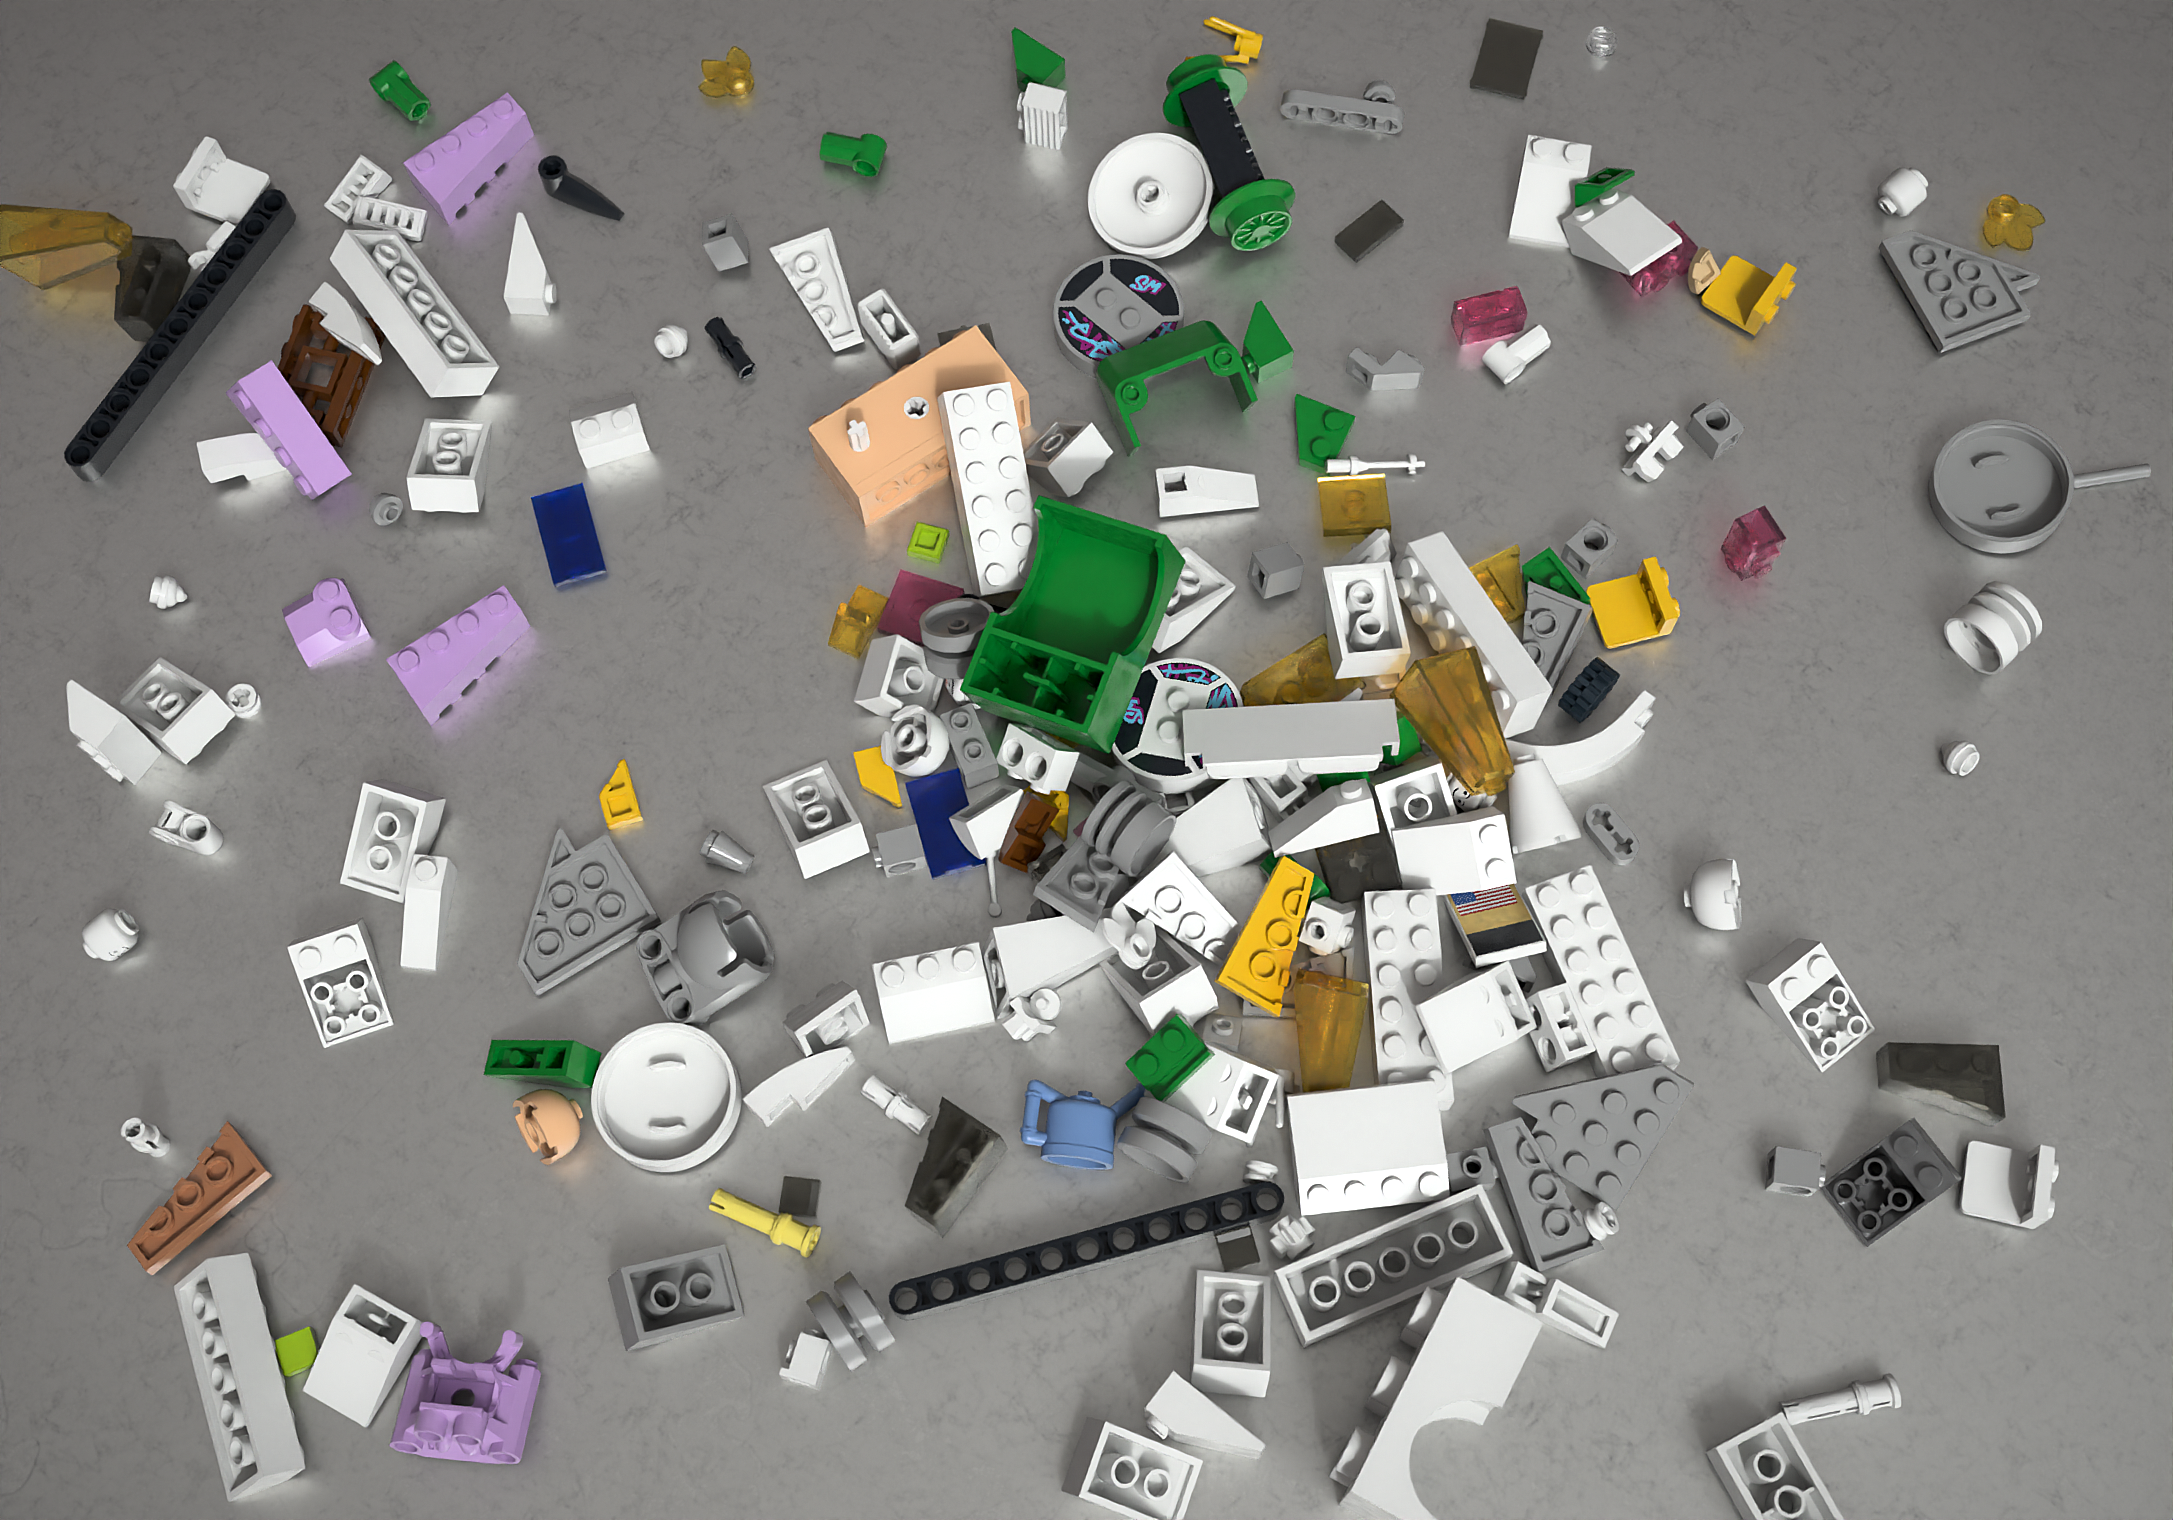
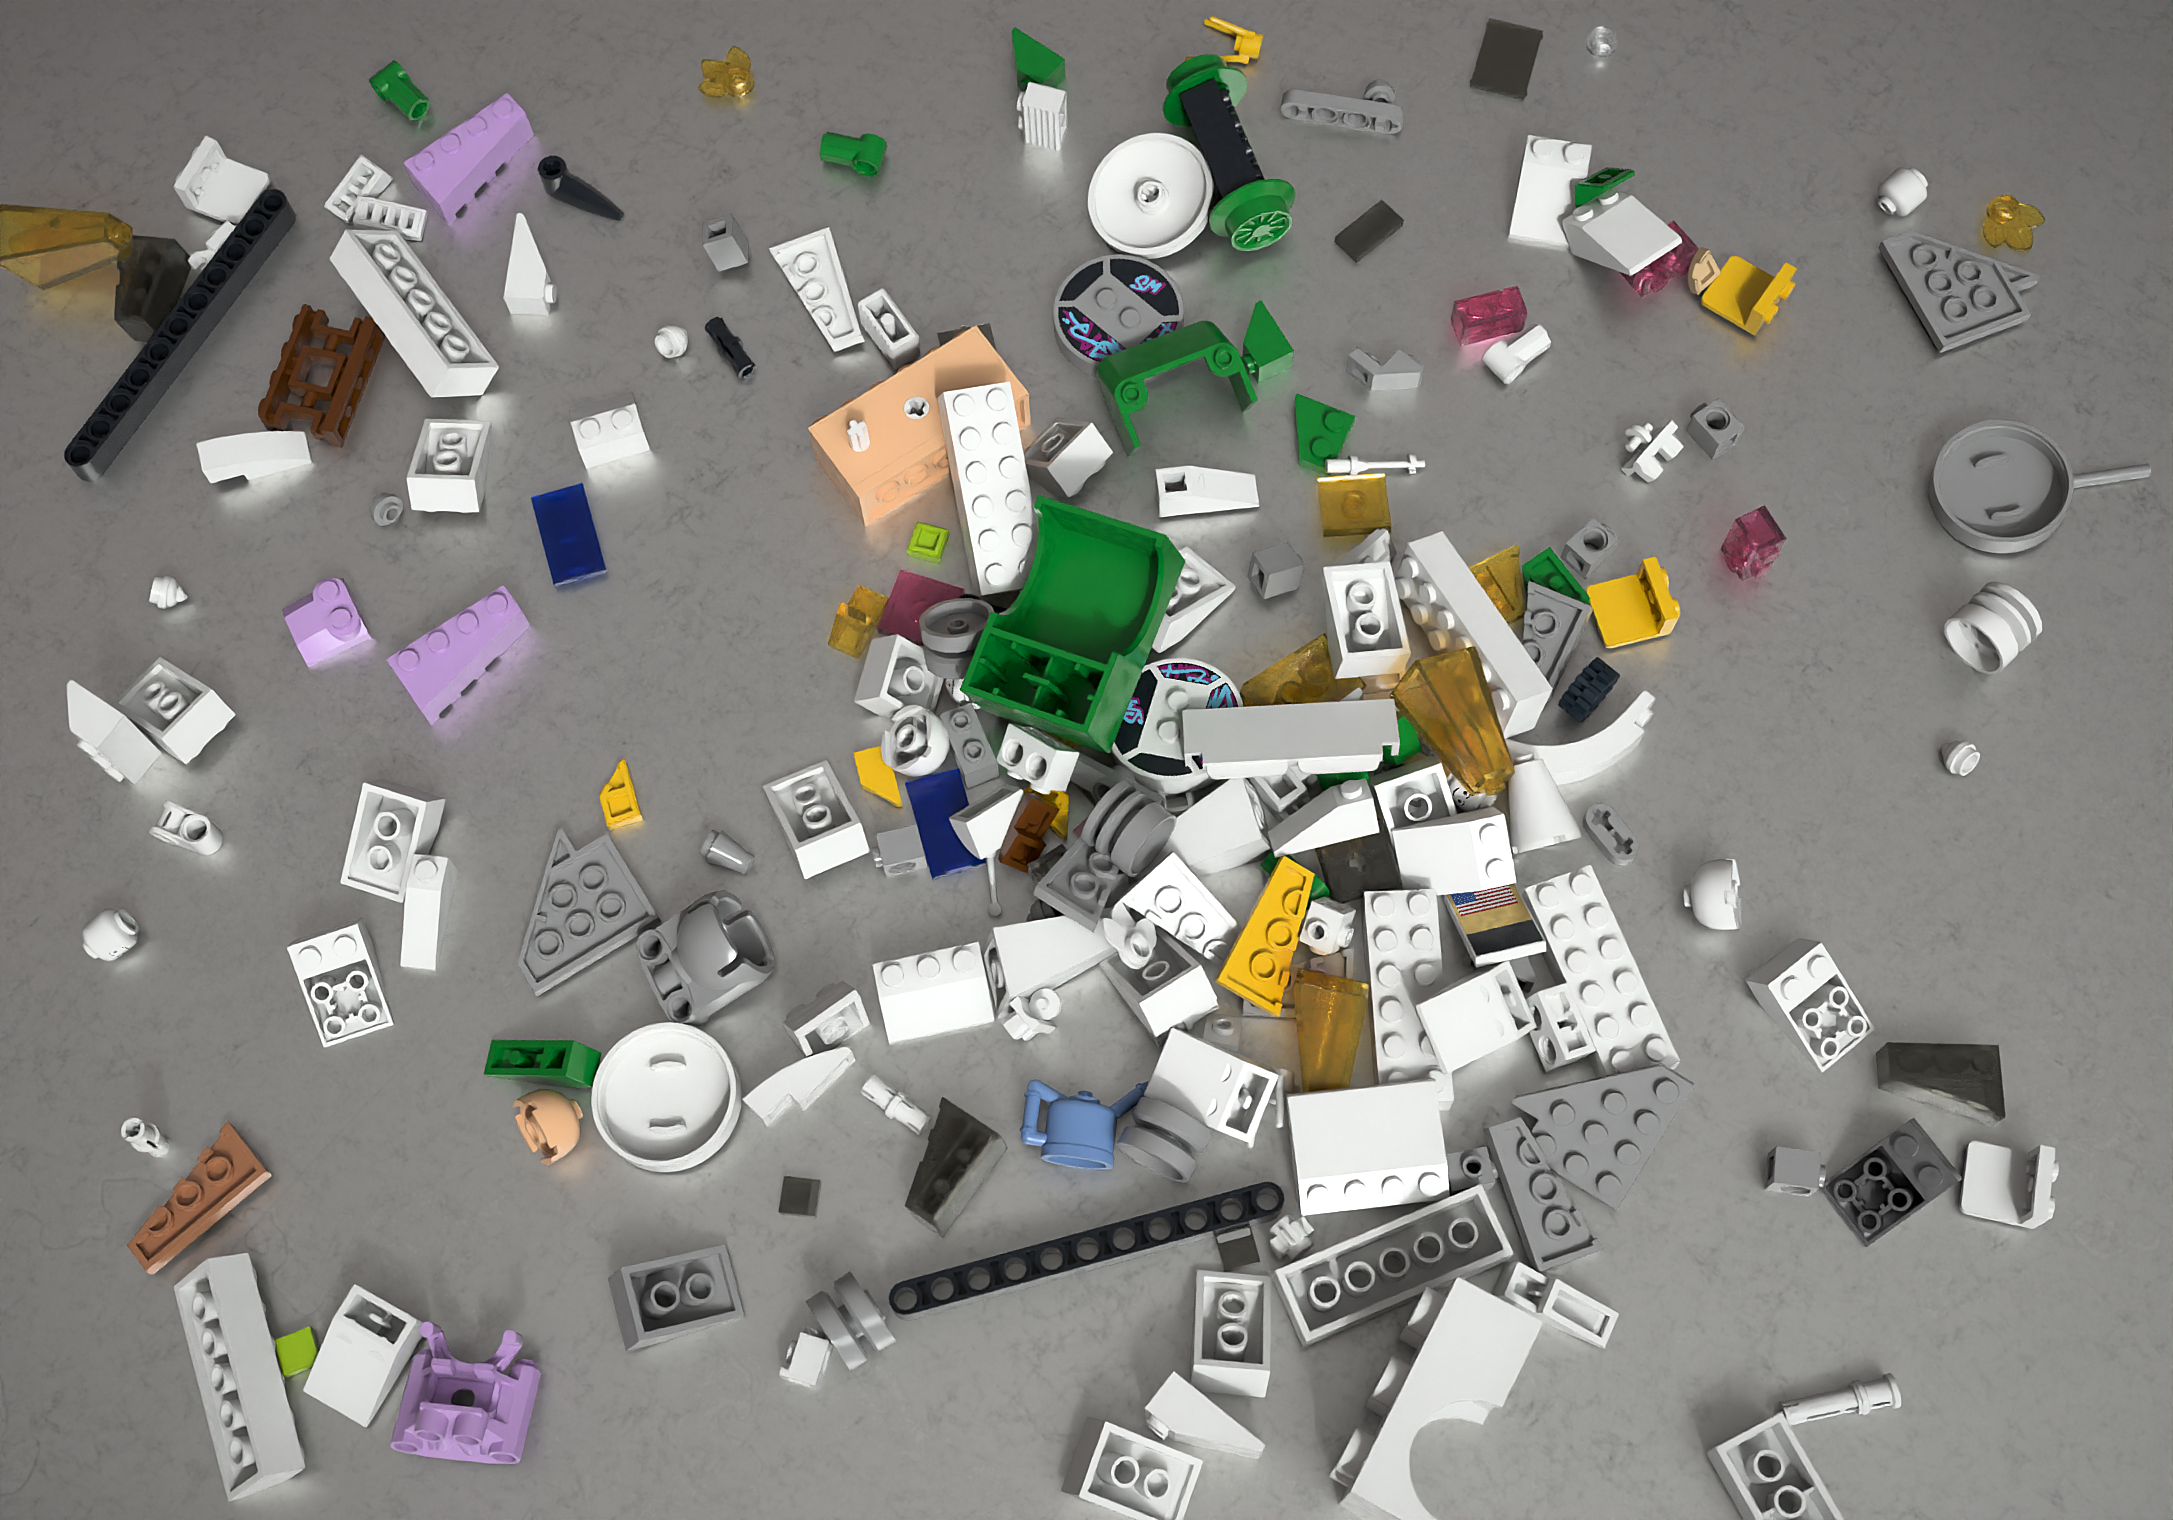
lavender wedge [226,360,352,500] -> none
white bush [226,683,262,718] -> none
white slope [308,281,382,366] -> none
light yellow pin [709,1188,821,1258] -> none
green plate [1125,1014,1215,1102] -> none
white bush [1243,1160,1278,1185] -> none
white bush [1583,1202,1619,1240] -> none

